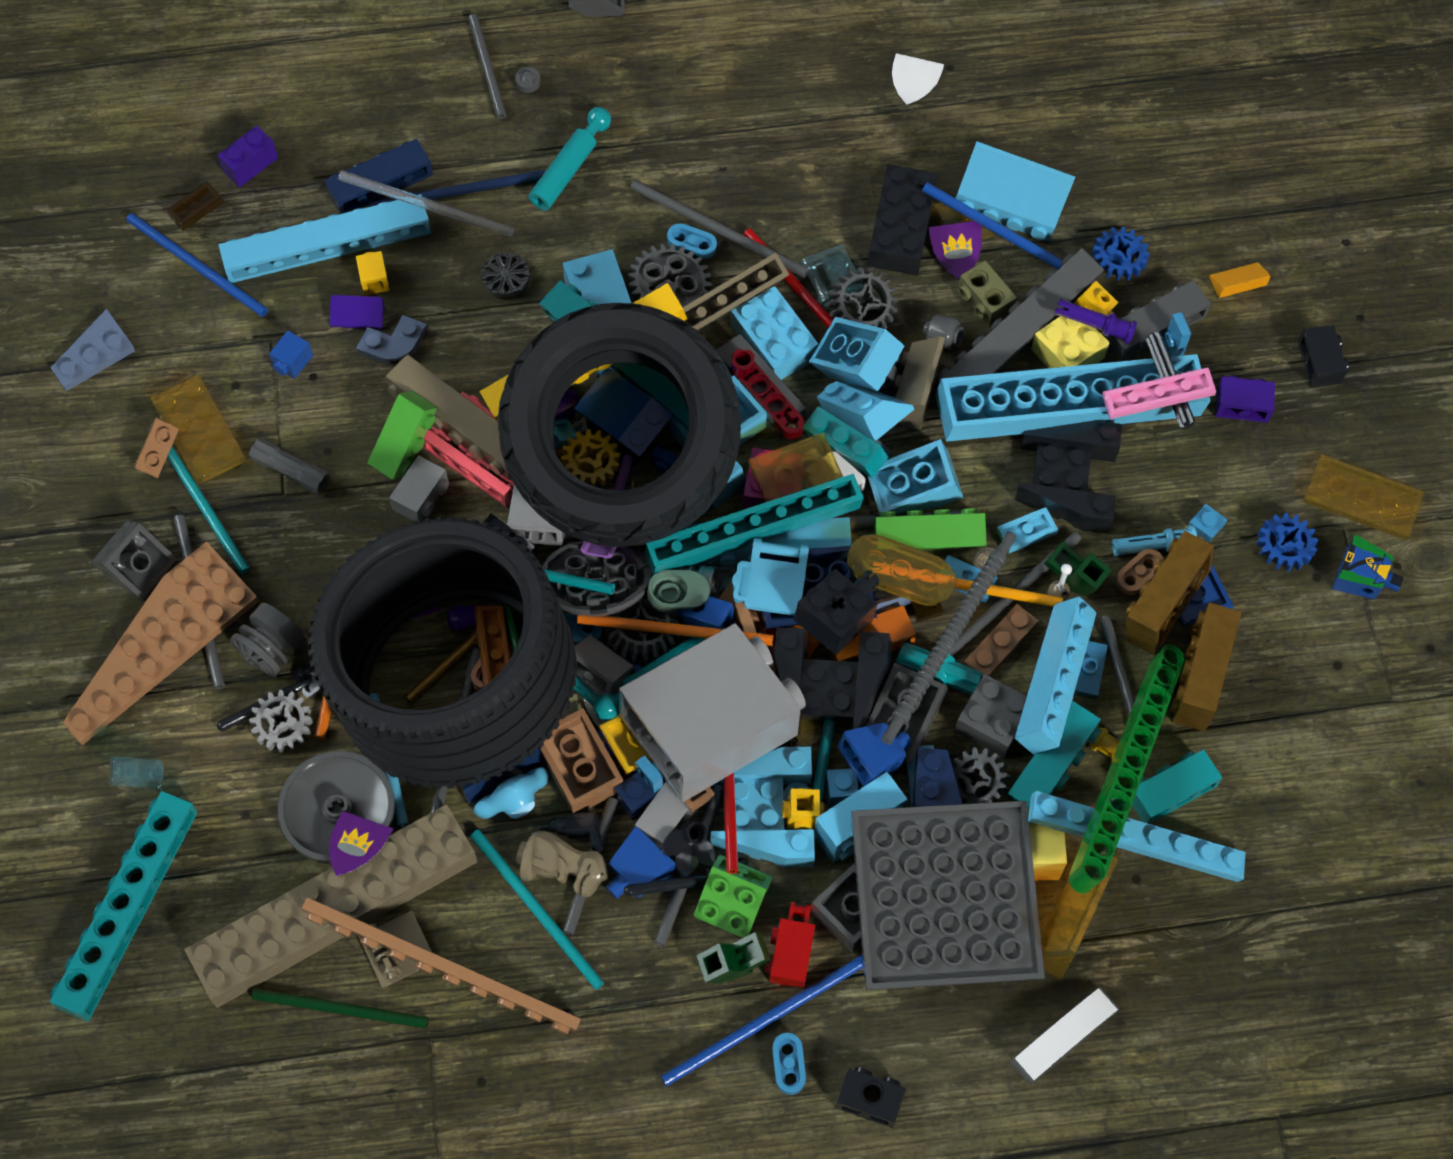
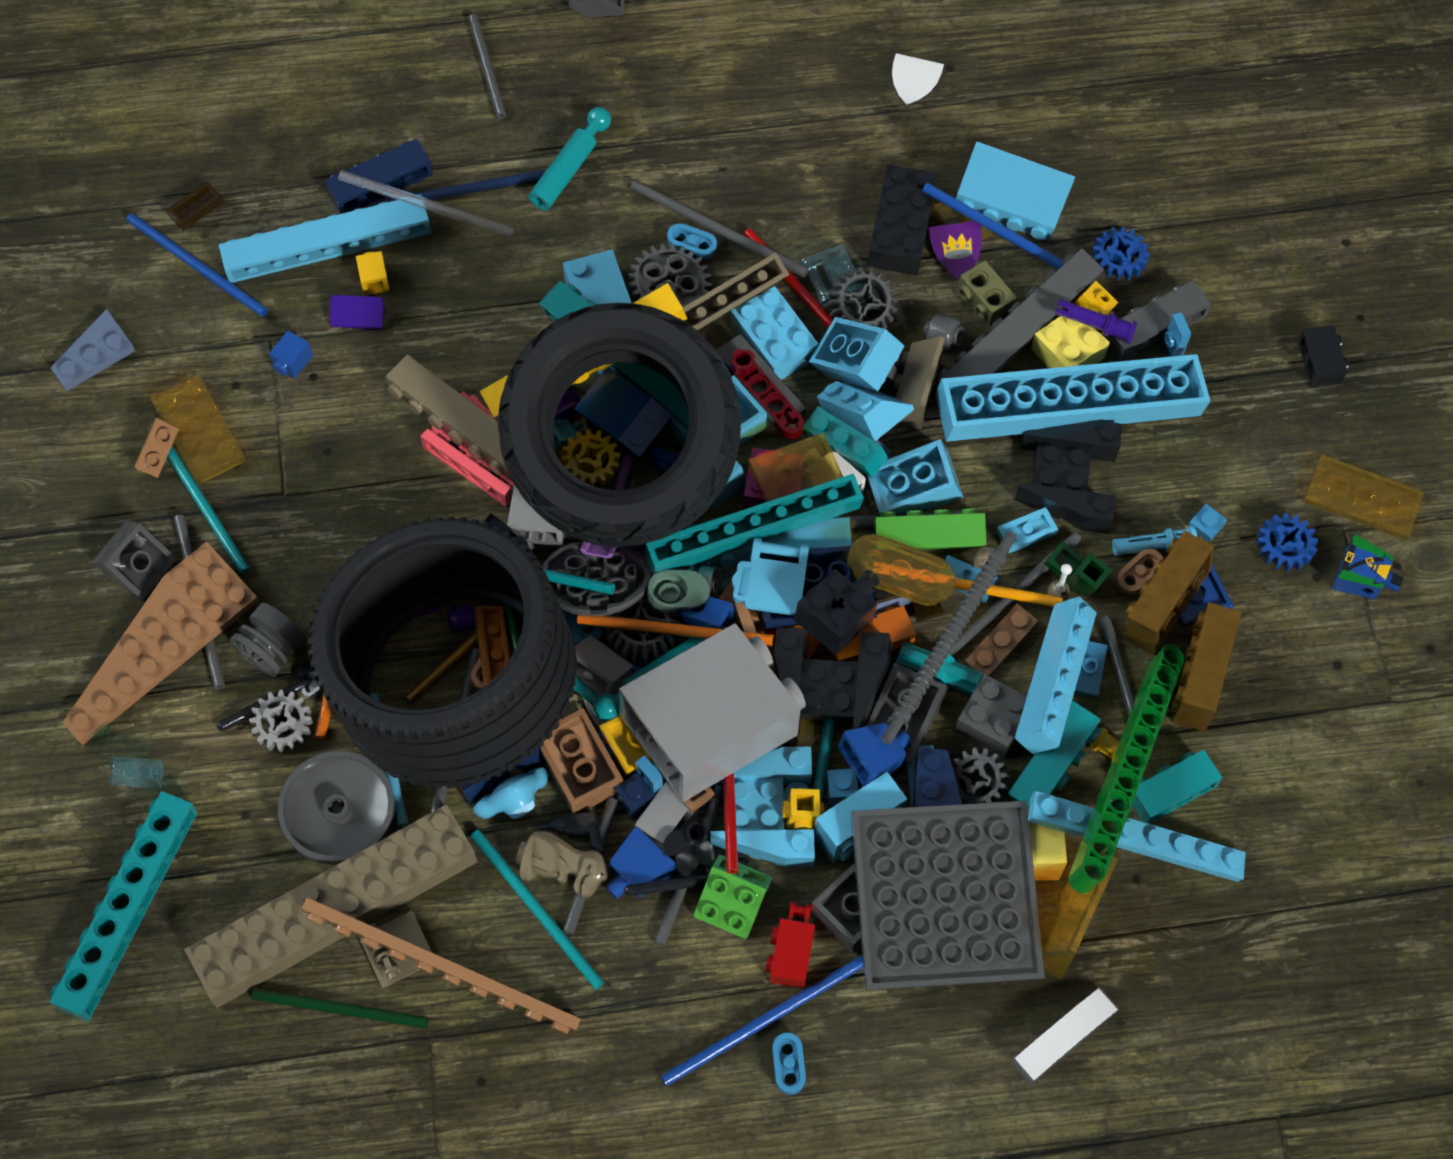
dark purple brick [217,126,278,188] -> none
dark grey axle [249,438,331,495] -> none
dark purple sticker [329,811,393,877] -> none
sand blue plate [356,315,427,364] -> none
bright green brick [367,391,438,480] -> none
light grey brick [389,455,449,522] -> none
dark grey wheel [481,252,530,298] -> none
dark grey tile [515,67,541,93] -> none
dark green brick [696,932,771,983] -> none
black brick [835,1067,906,1128] -> none
bright pink tile [1102,367,1216,419] -> none
black axle [1146,332,1195,429] -> none
light orange slope [1210,262,1270,298] -> none
dark purple brick [1215,376,1275,423] -> none

